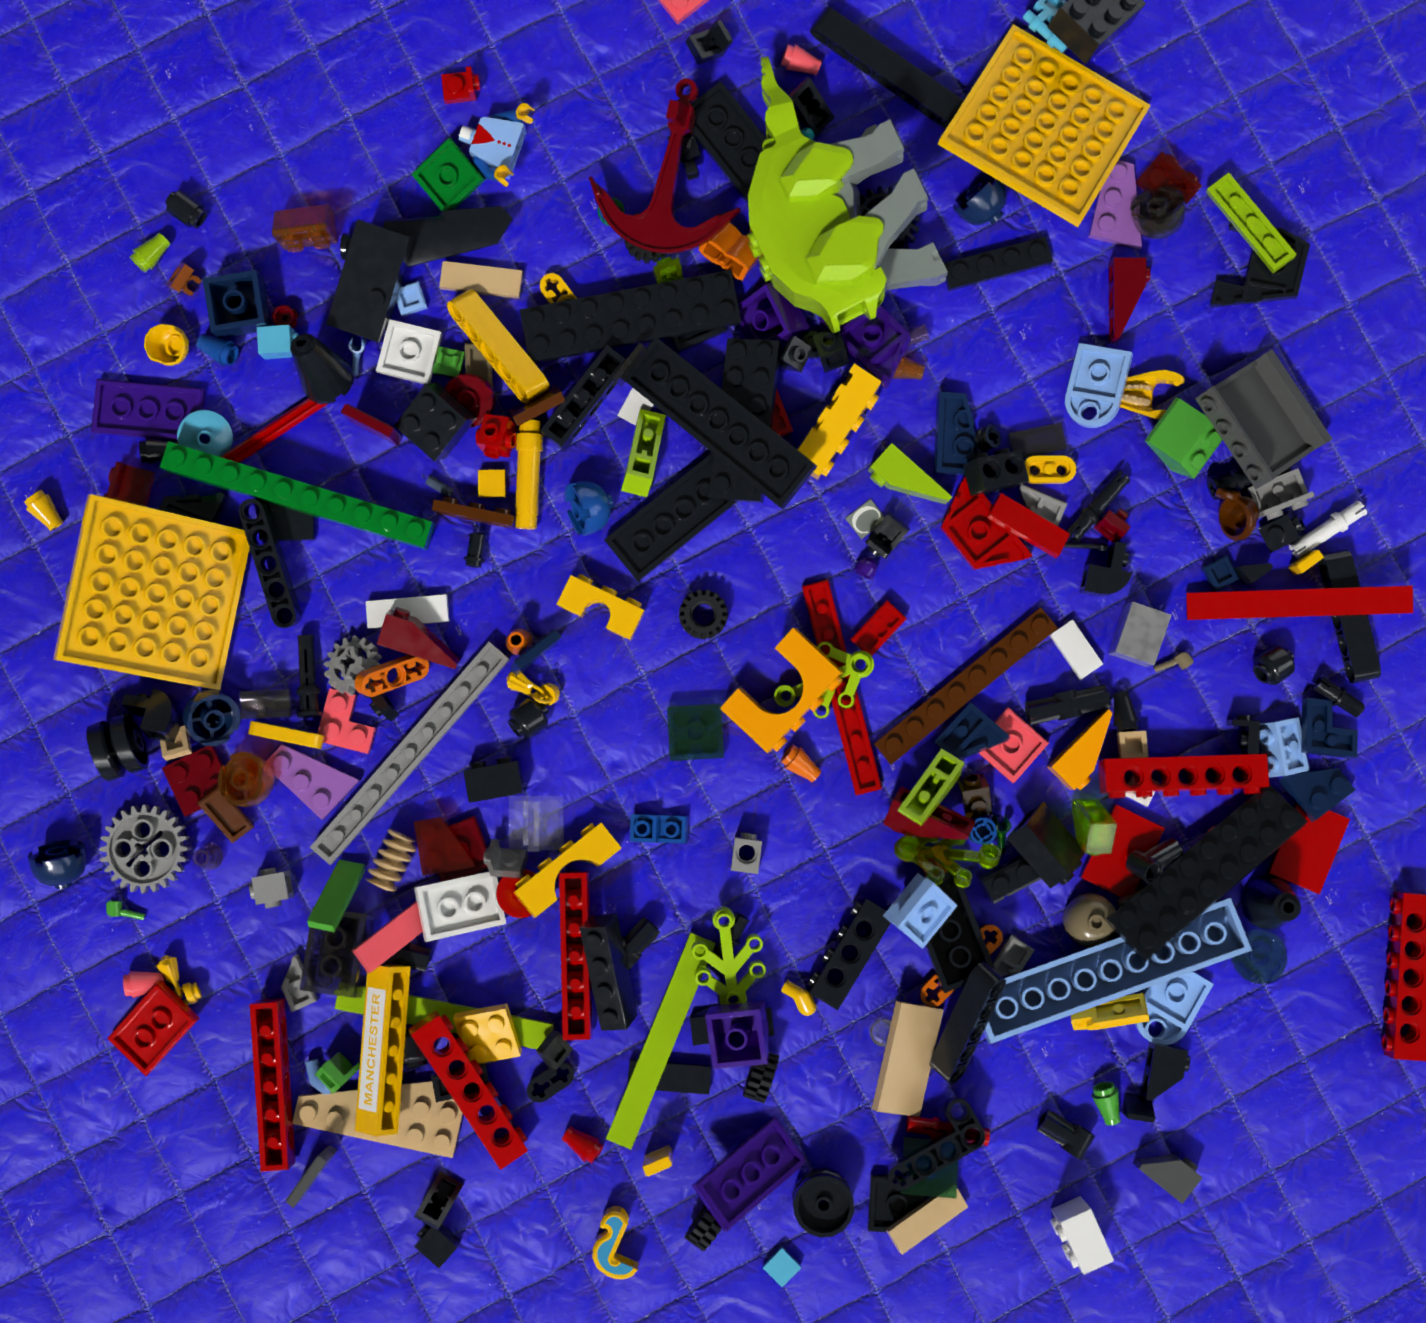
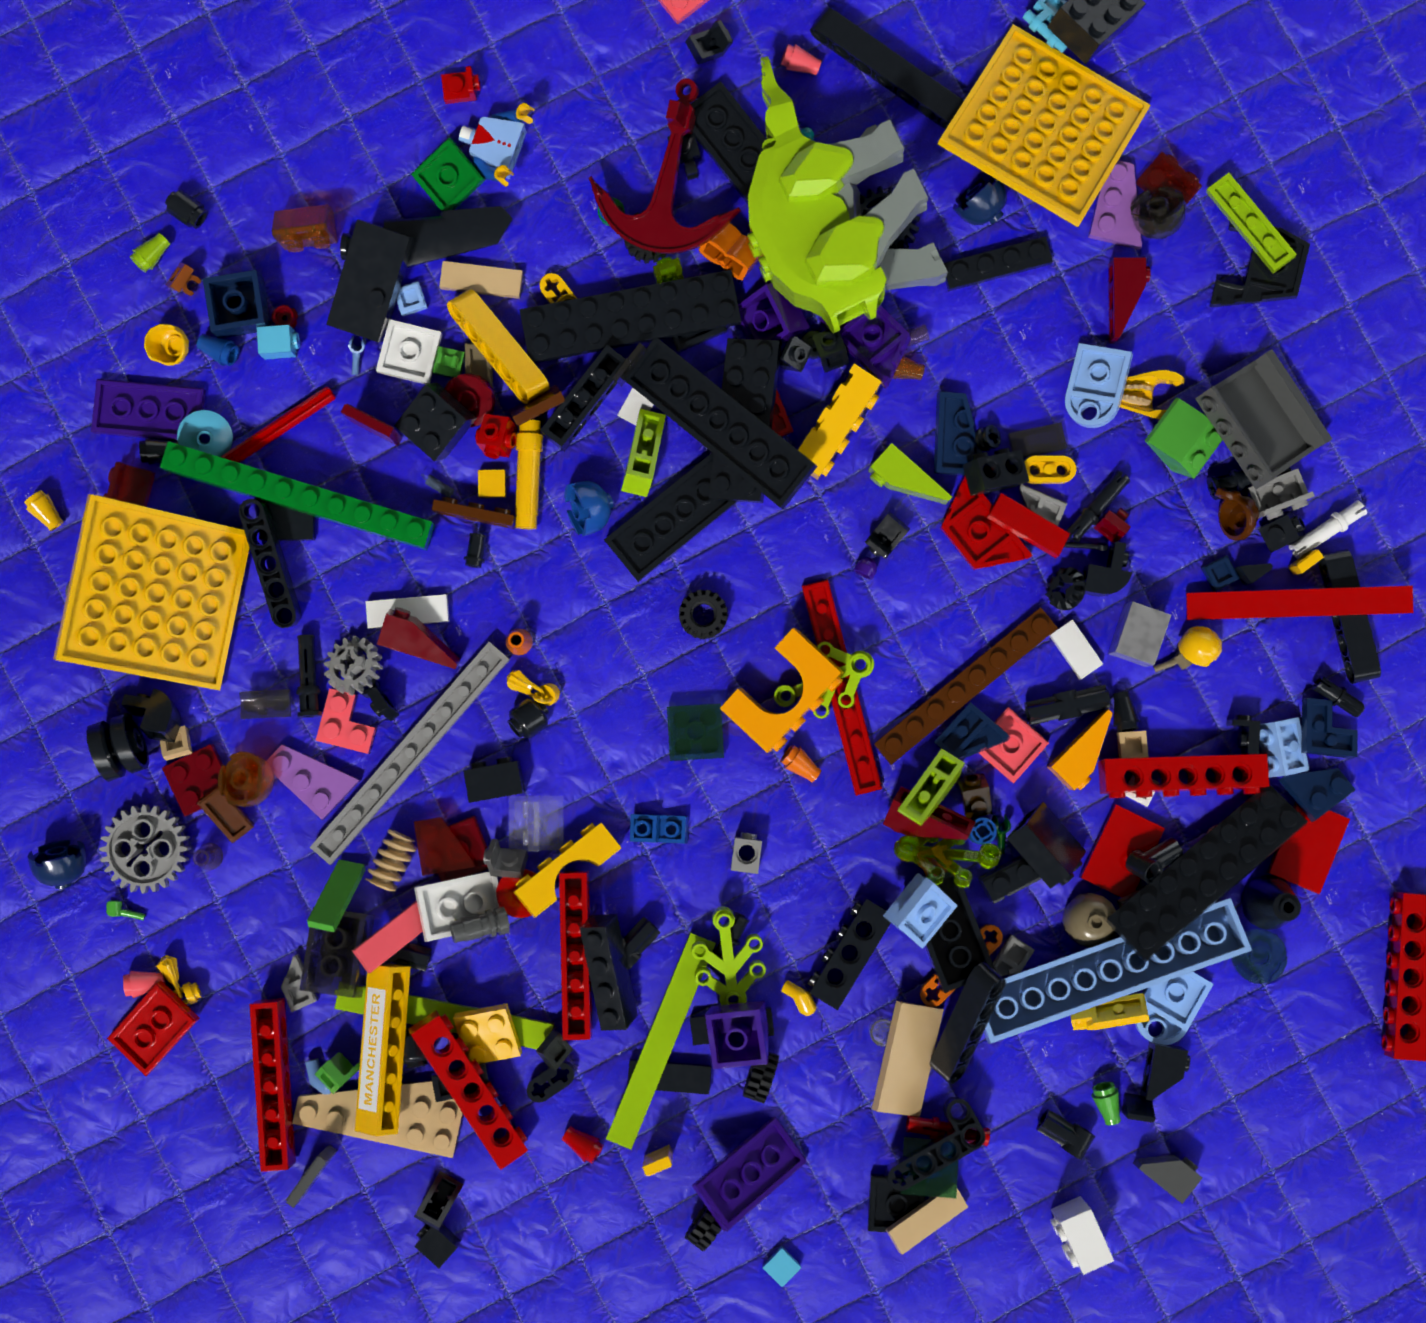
black wing [159,493,227,523] -> none
dark blue cylinder [182,690,241,746] -> none
yellow beam [248,721,325,749] -> none
light grey brick [249,868,294,908] -> none
black cone [290,333,354,404] -> none
orange beam [354,654,429,697] -> none
dark blue tile [510,630,562,676] -> none
yellow arch [557,574,645,641] -> none
yellow animal [592,1206,639,1279] -> none
black slope [788,77,835,136] -> none
black wheel [792,1167,854,1237] -> none
light grey sticker [845,499,885,540] -> none
red plate [850,600,907,656] -> none
clear neon green slope [1072,799,1117,856] -> none
black head [1253,645,1295,685] -> none
none -> dark grey axle [450,906,510,943]
none -> black gear [1045,567,1086,610]
none -> yellow hair [1178,626,1222,667]

